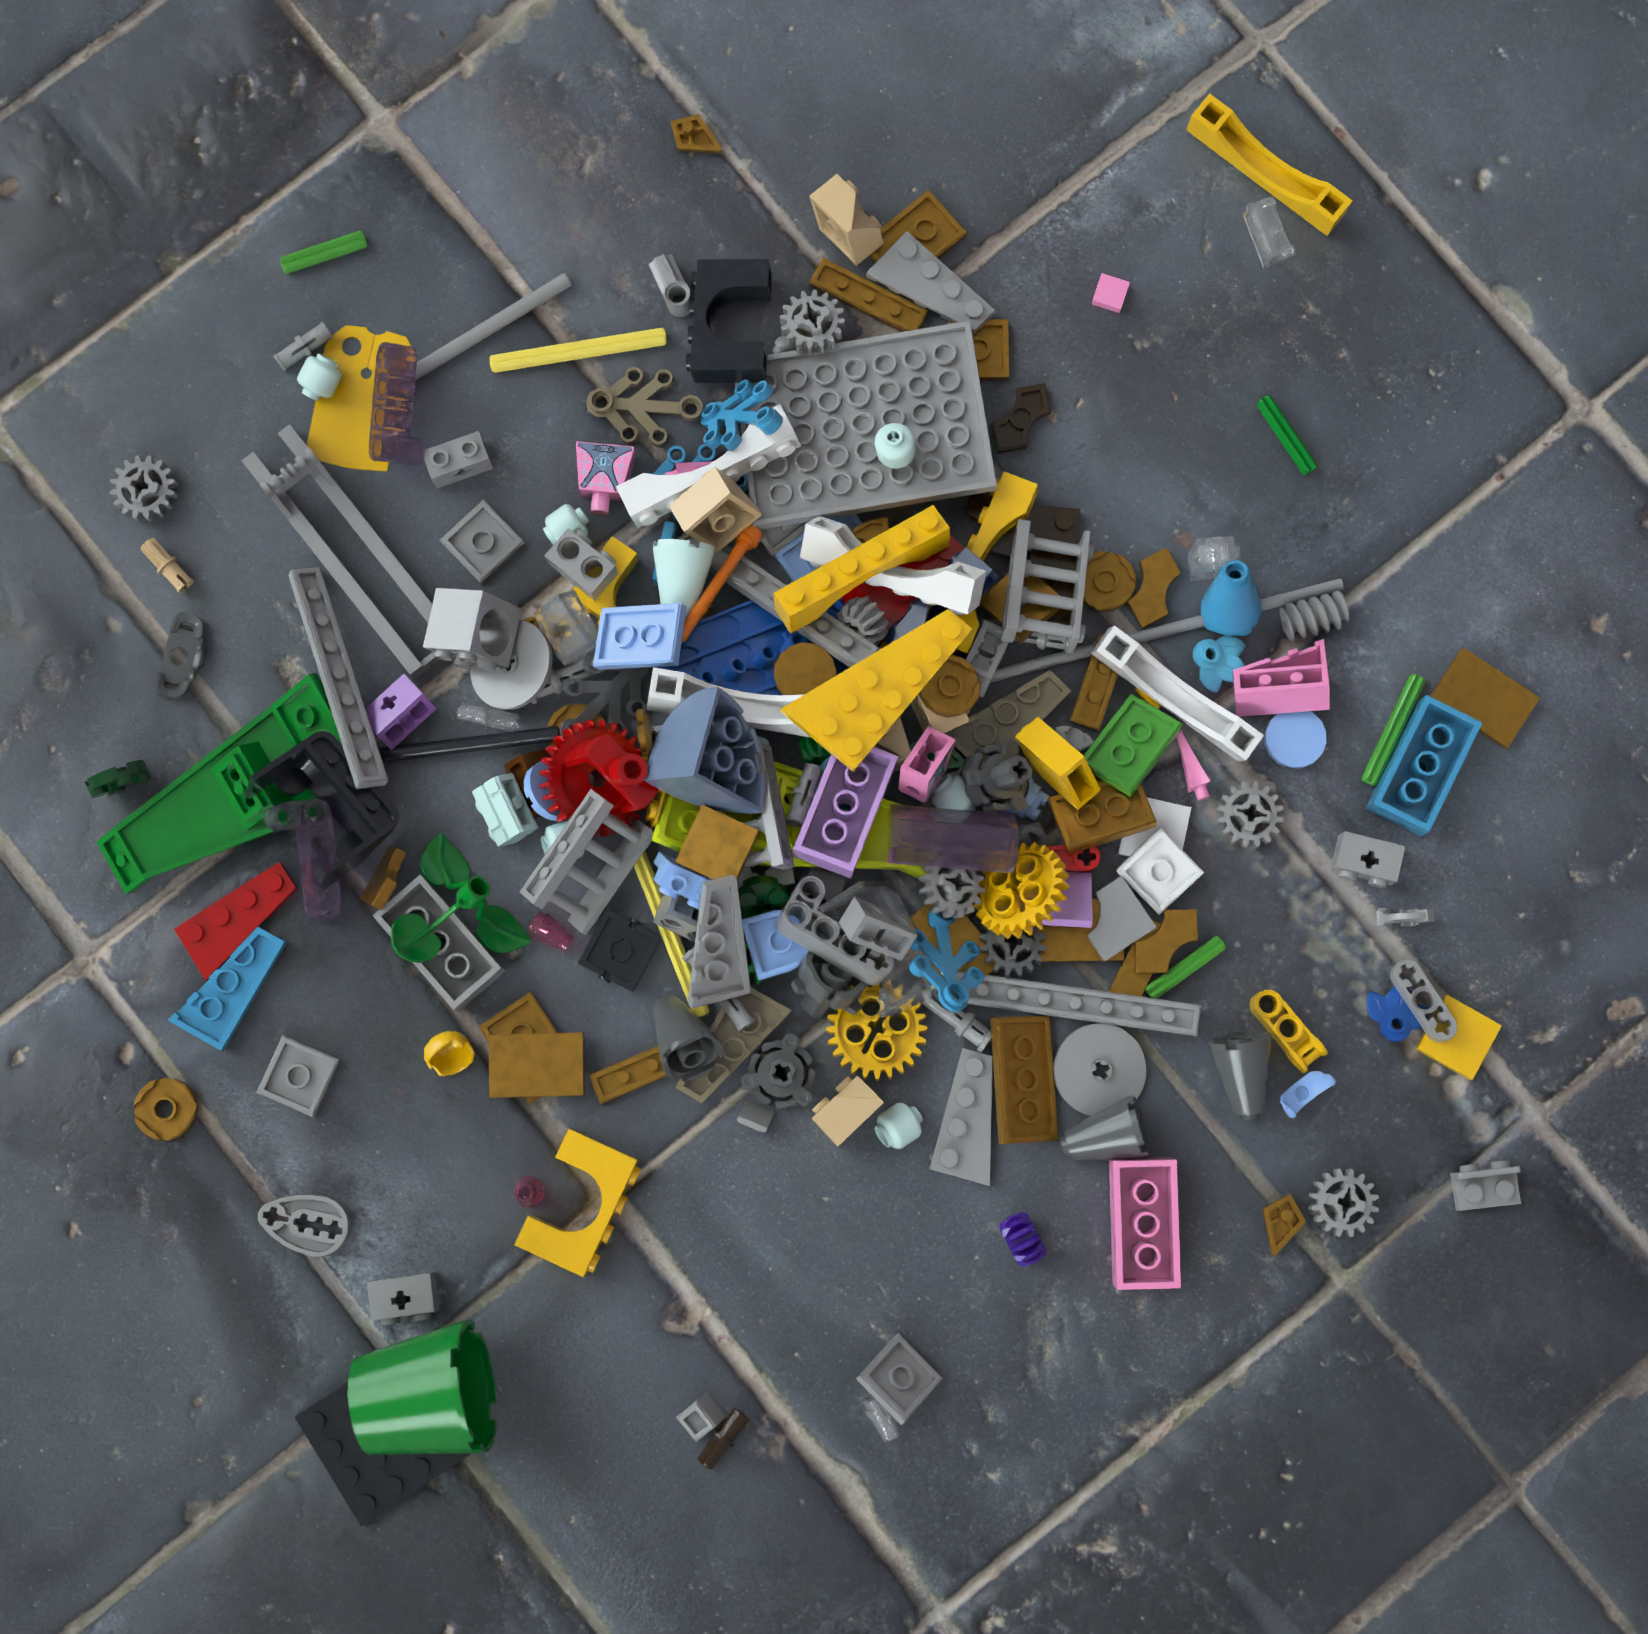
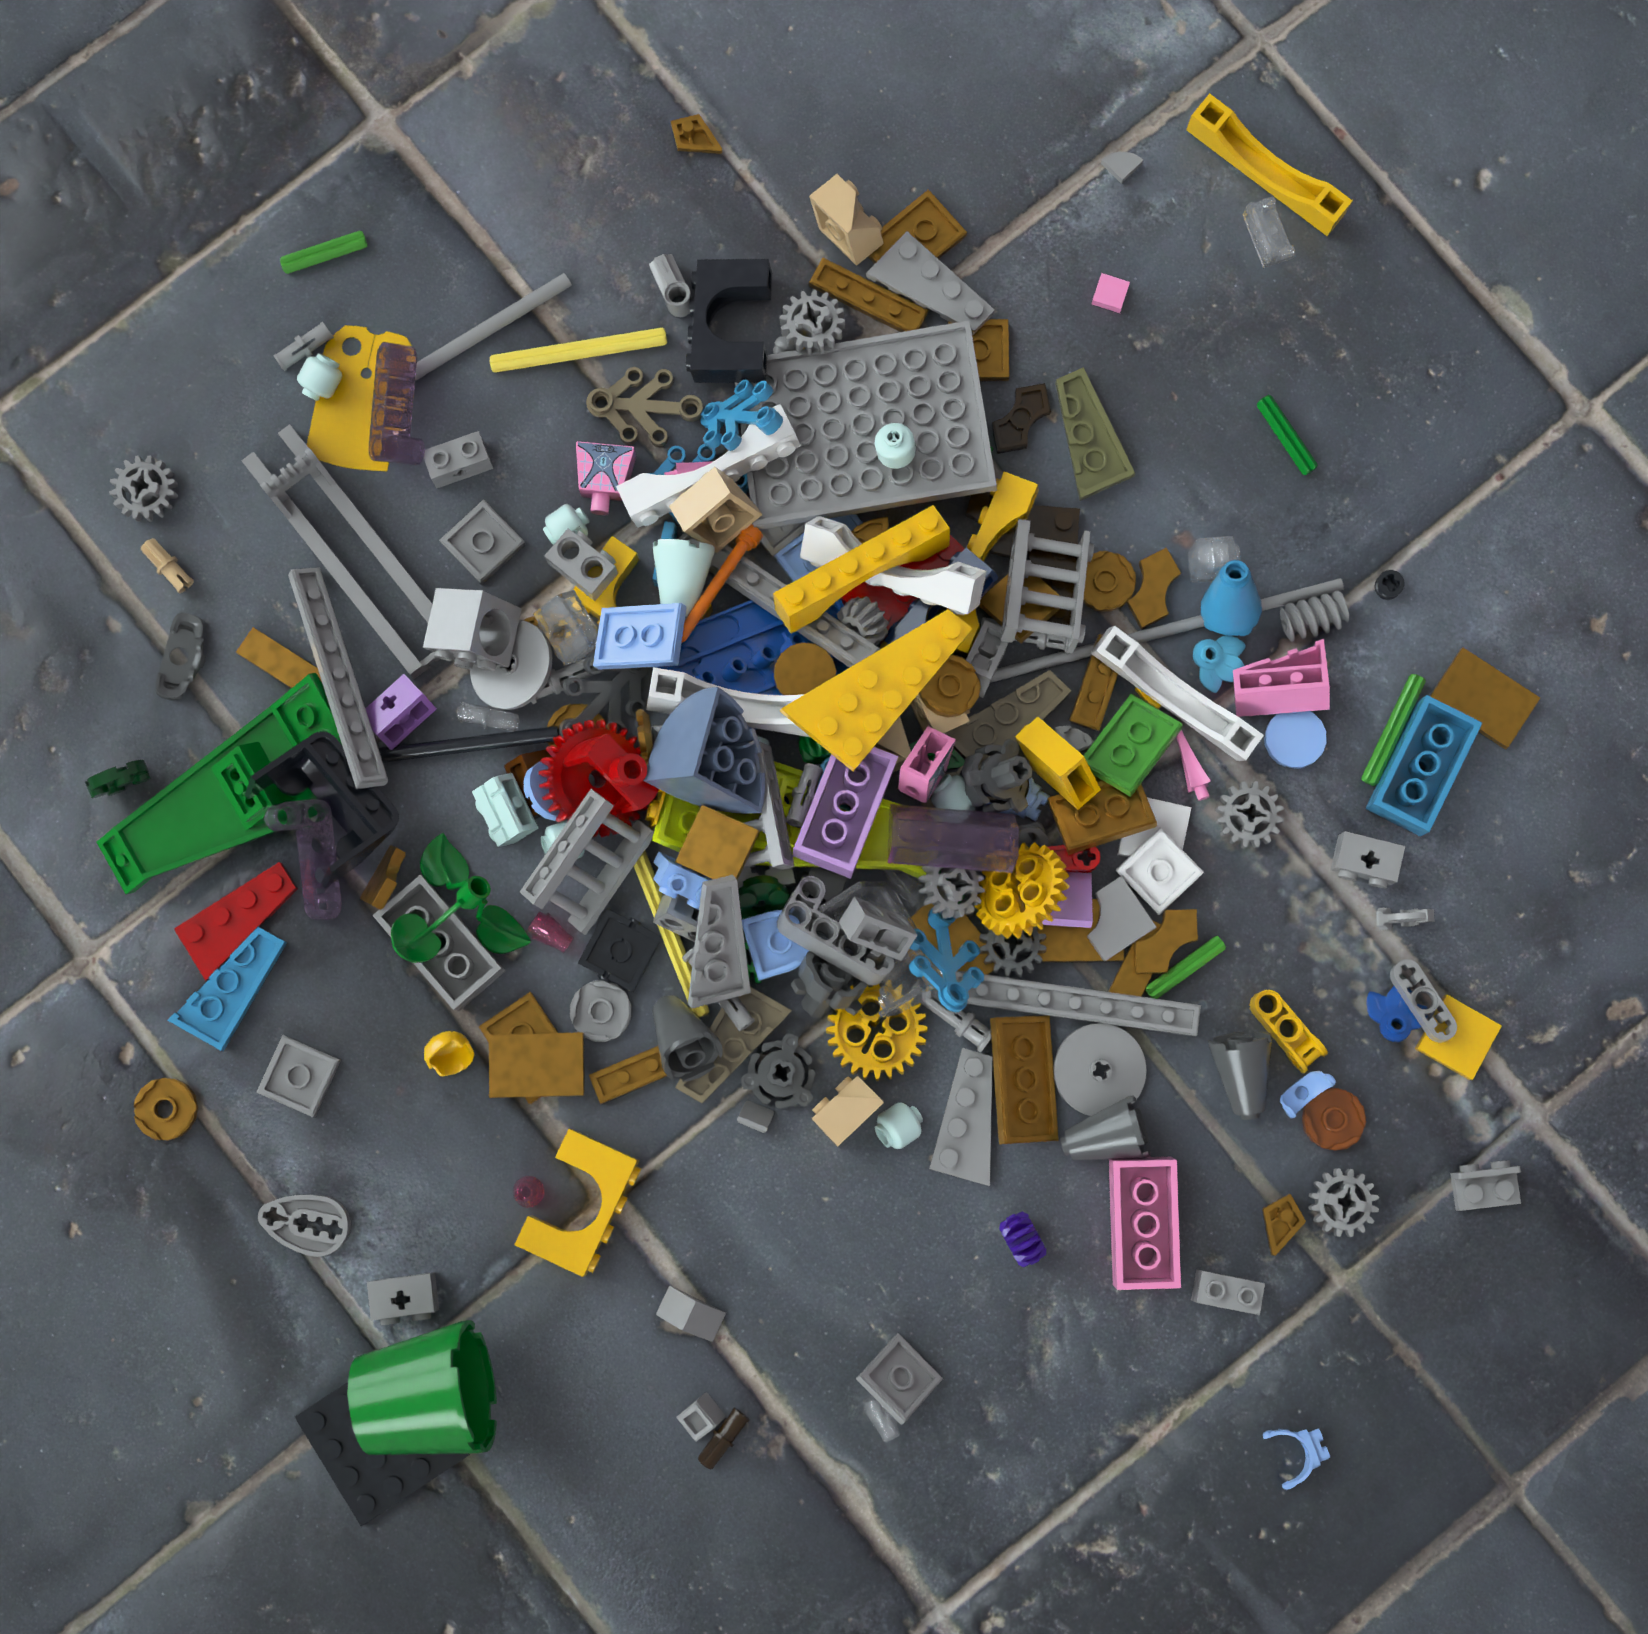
none -> pearl gold tile [236,627,322,688]
none -> light grey tile [570,980,632,1042]
none -> light grey slope [656,1285,726,1342]
none -> olive wing [1055,367,1135,501]
none -> light grey tile [1101,151,1143,184]
none -> light grey brick [1191,1269,1265,1315]
none -> light blue helmet [1263,1428,1330,1490]
none -> dark orange tile [1302,1088,1366,1151]
none -> black bush [1374,570,1405,600]

